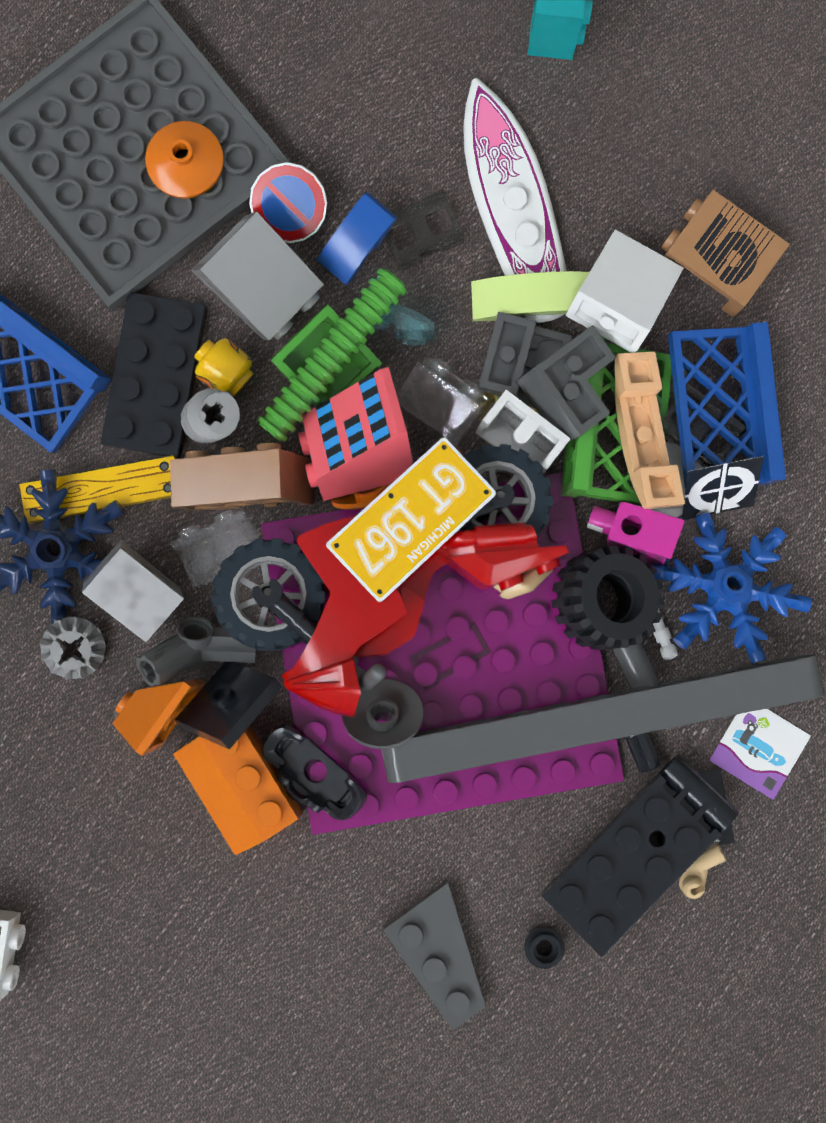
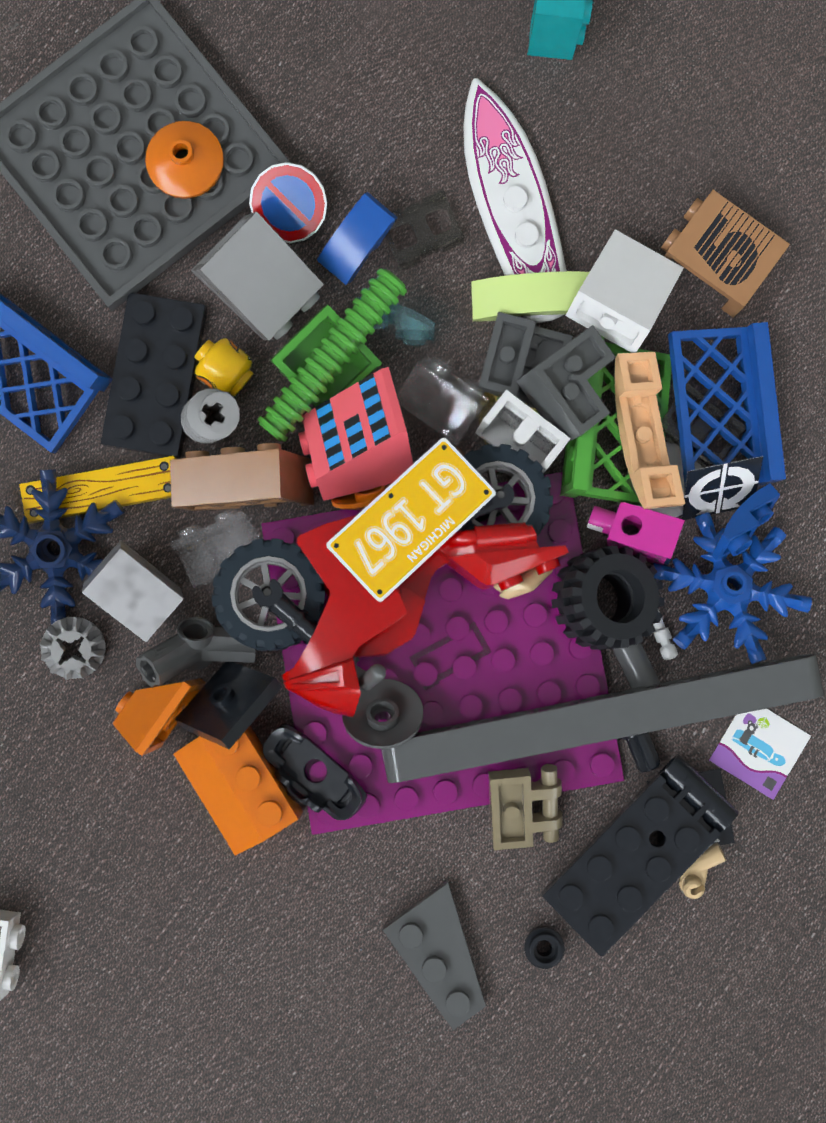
none -> dark tan plate [488,764,563,850]
none -> blue slope [712,483,780,561]

